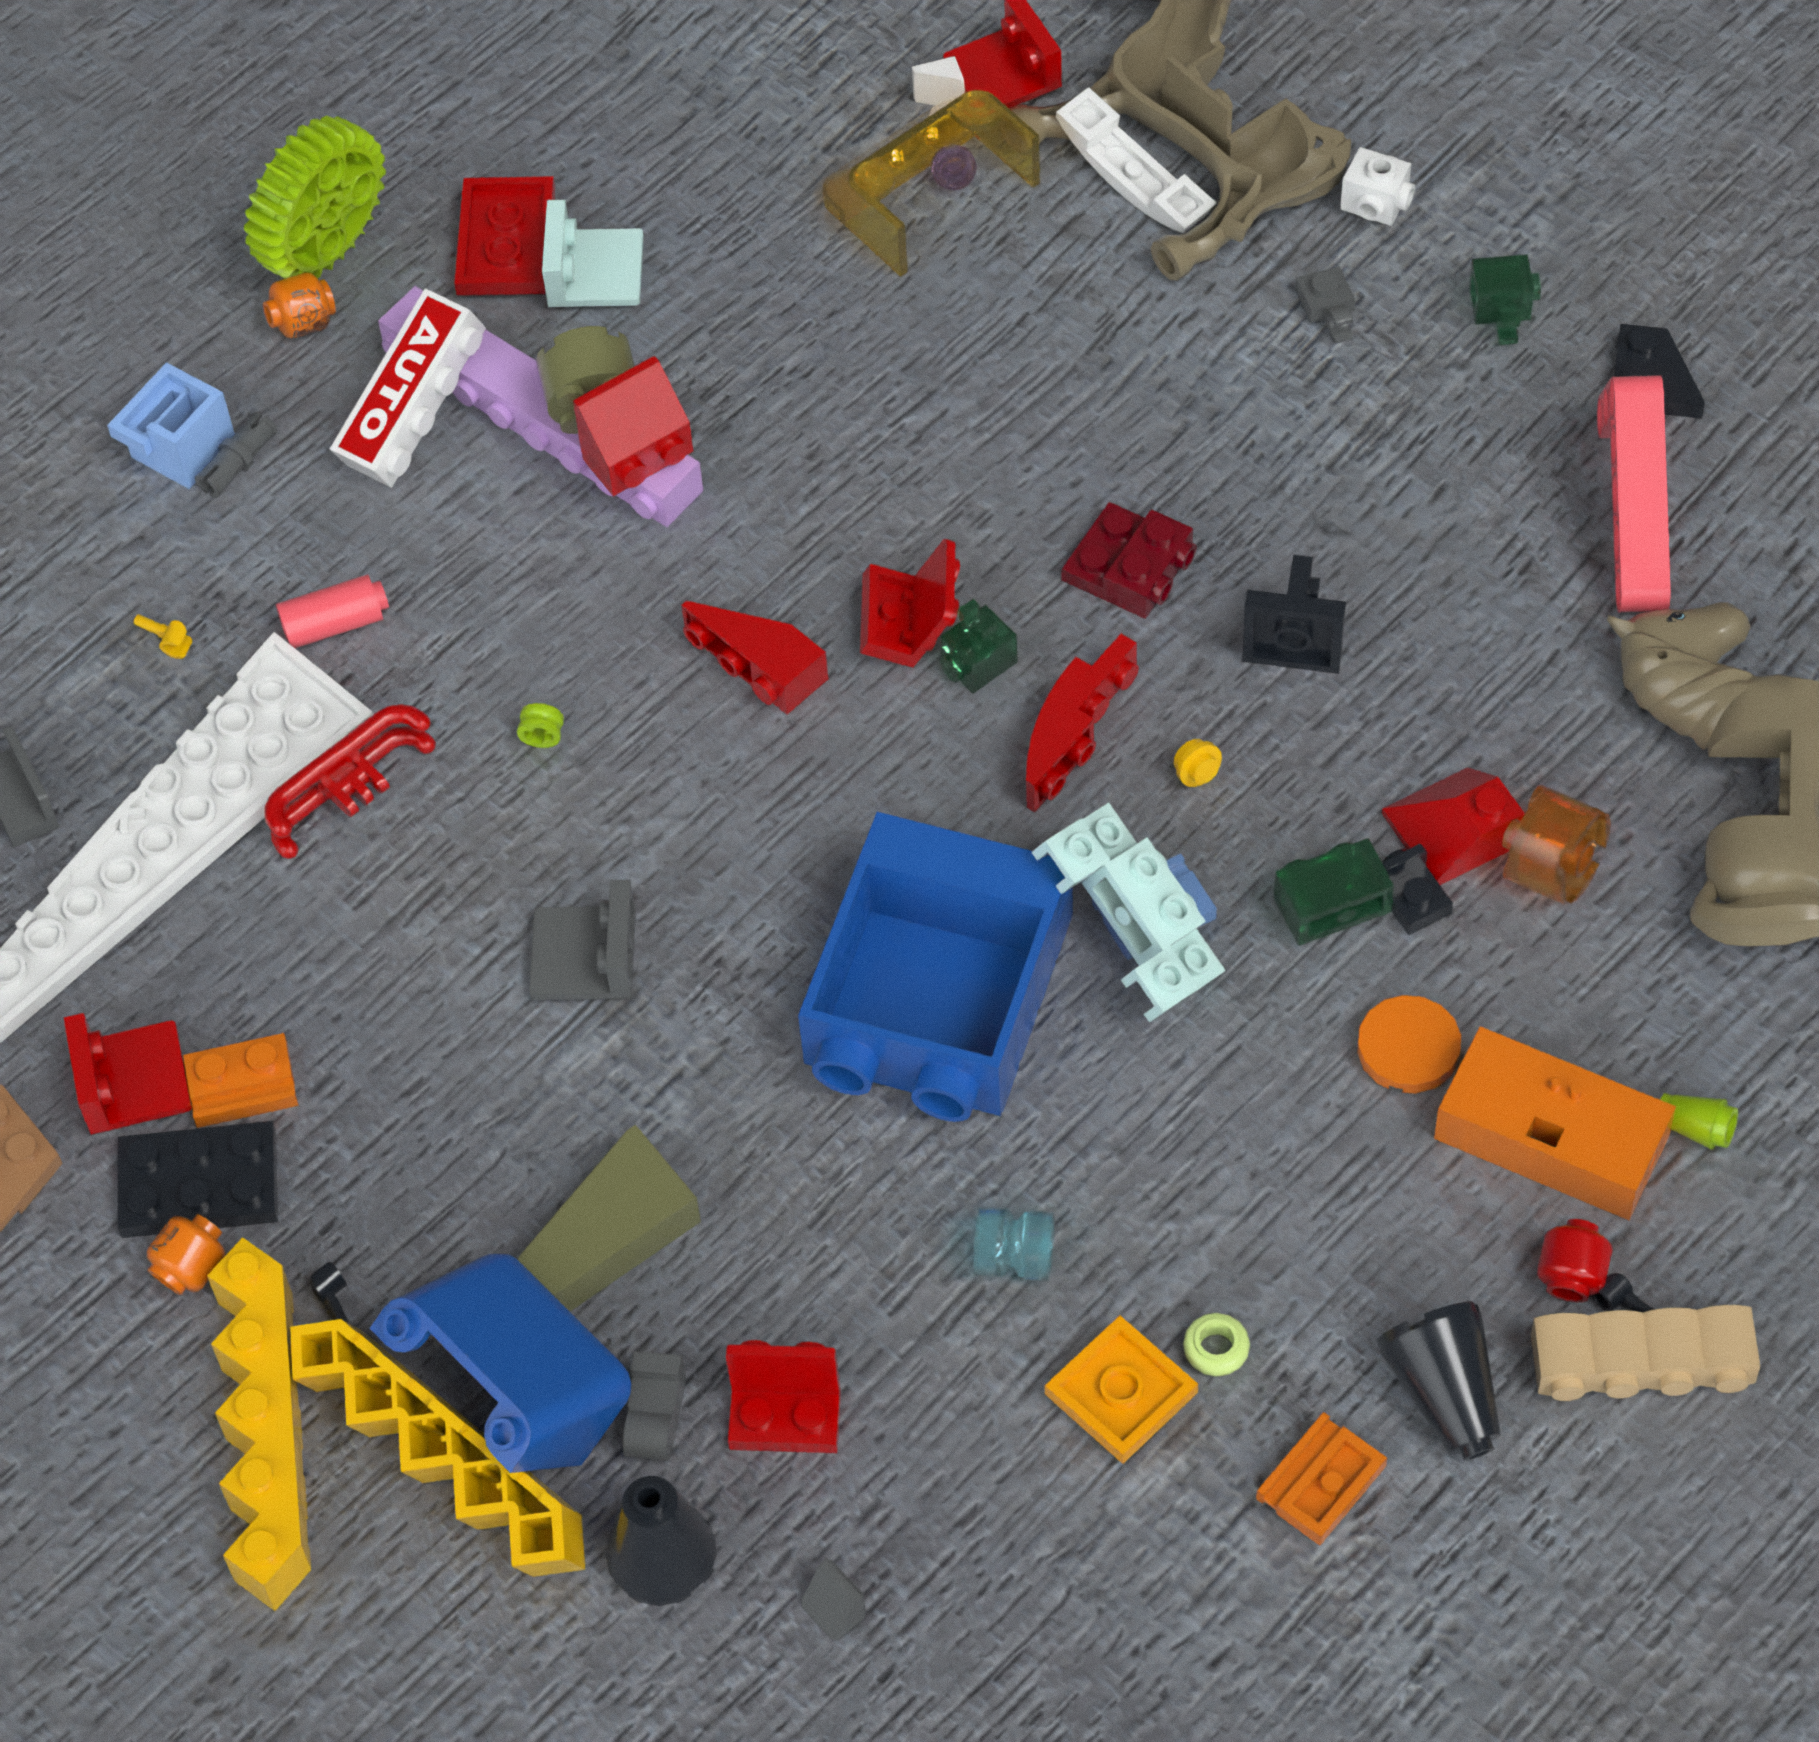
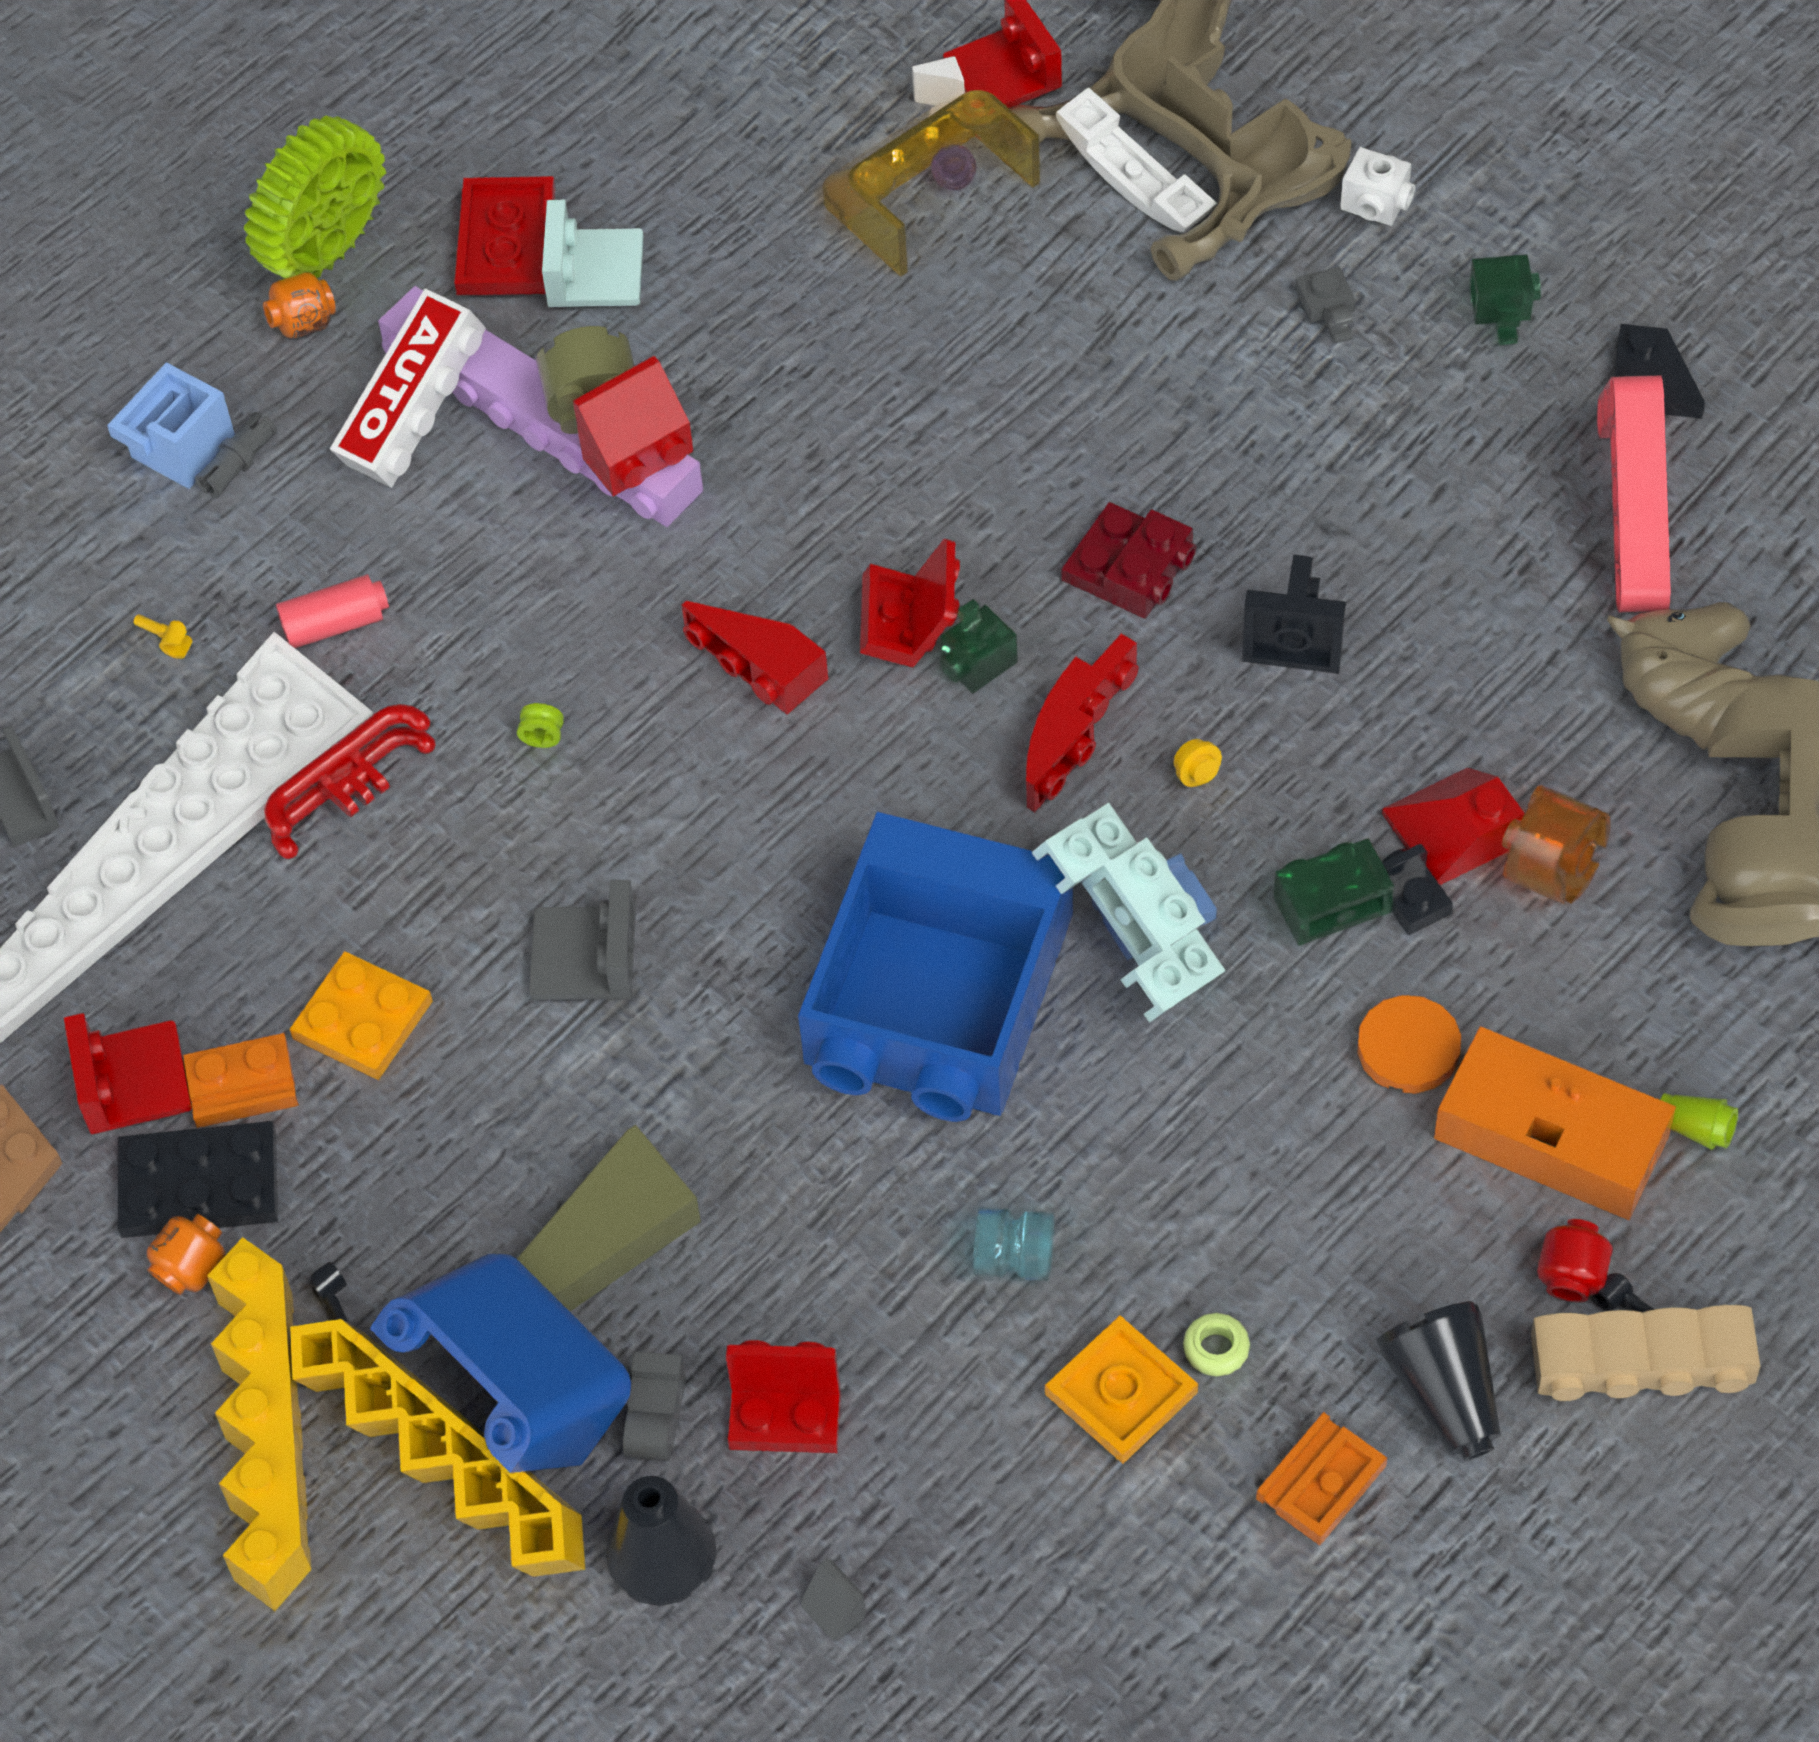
none -> light orange plate [289,951,433,1080]

